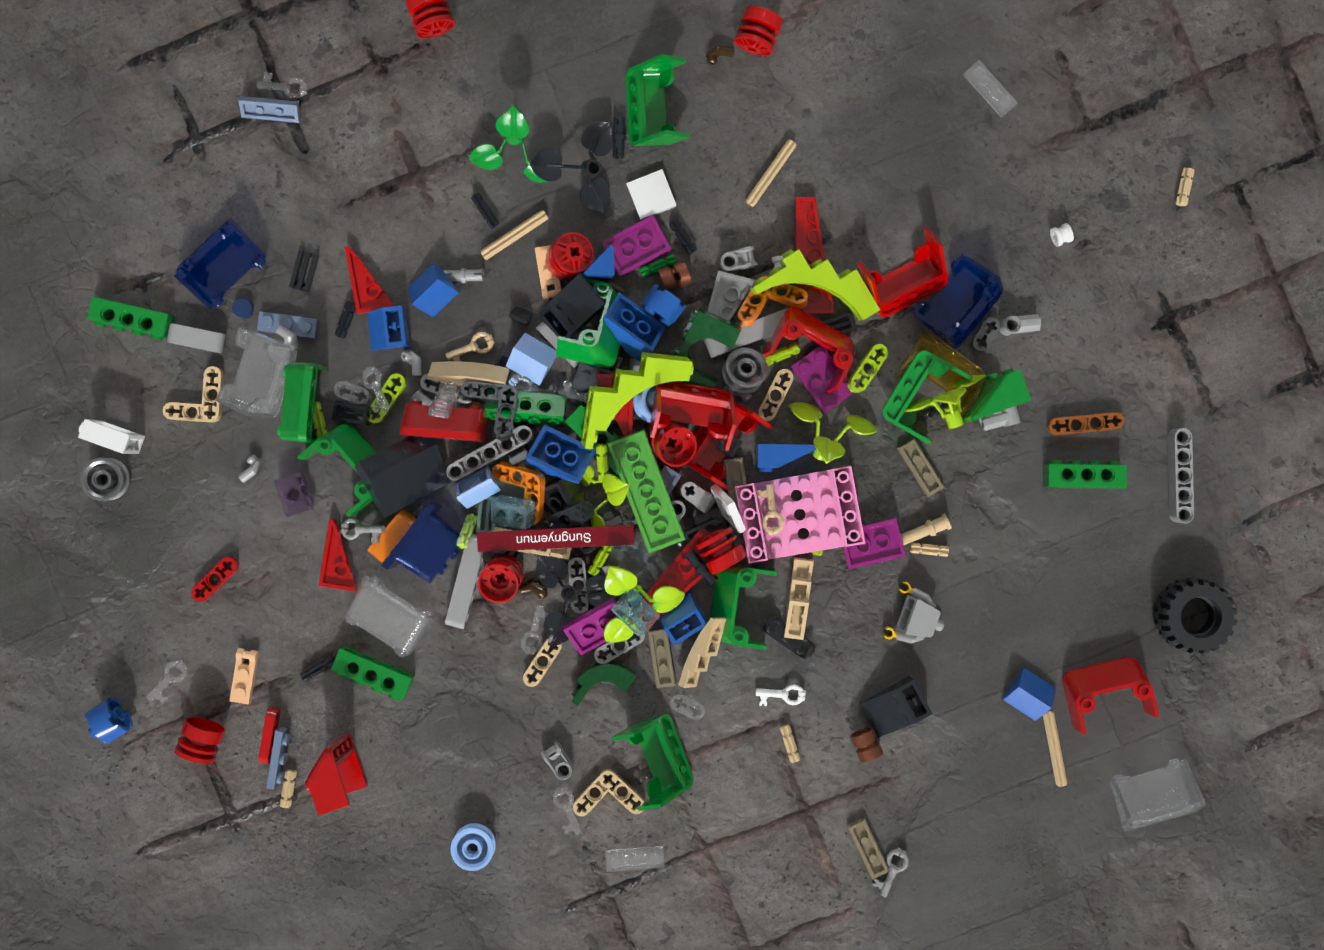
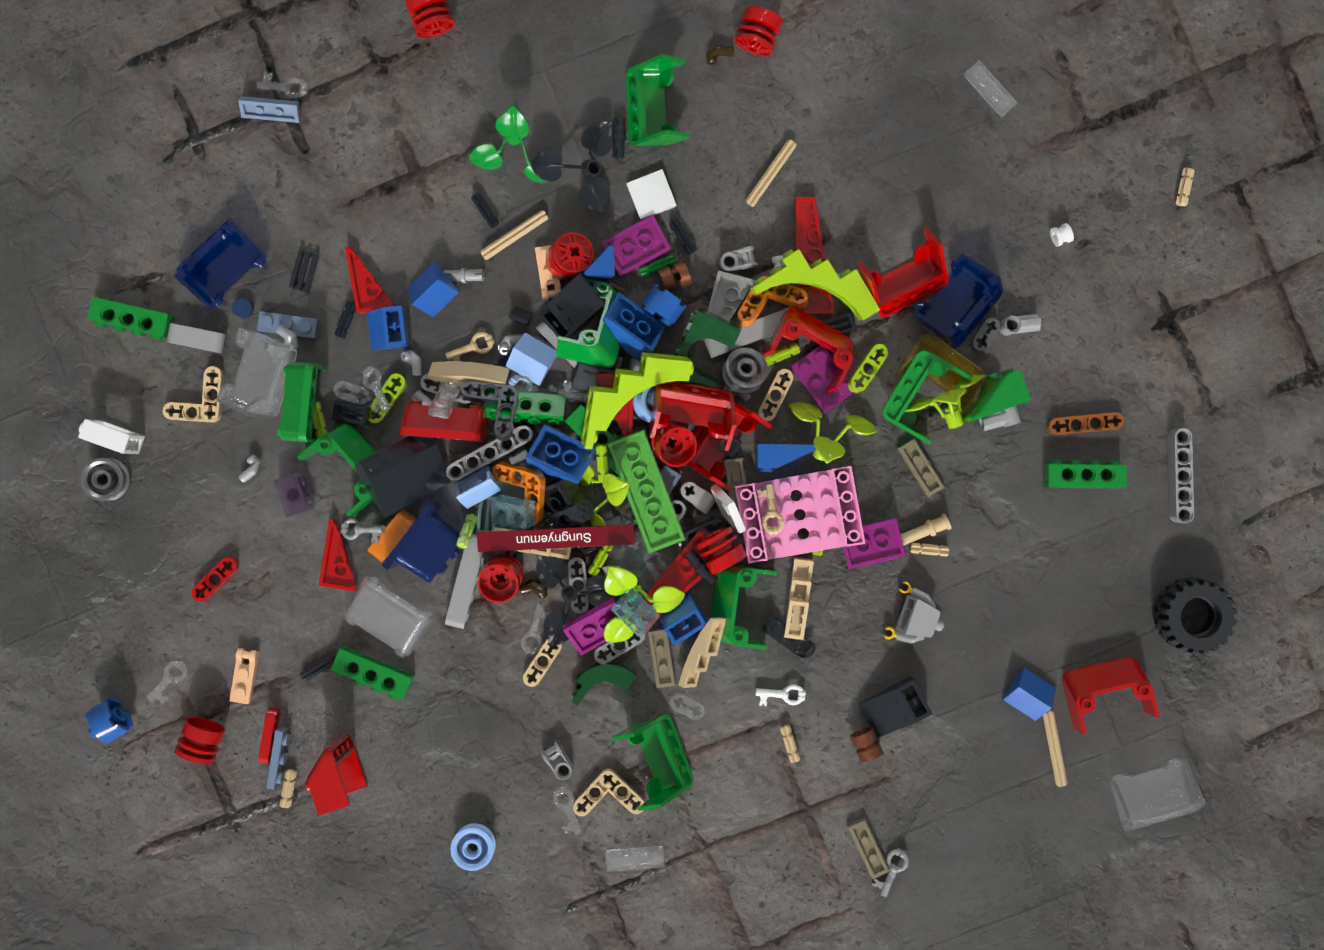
none -> light grey arm [498,334,523,355]

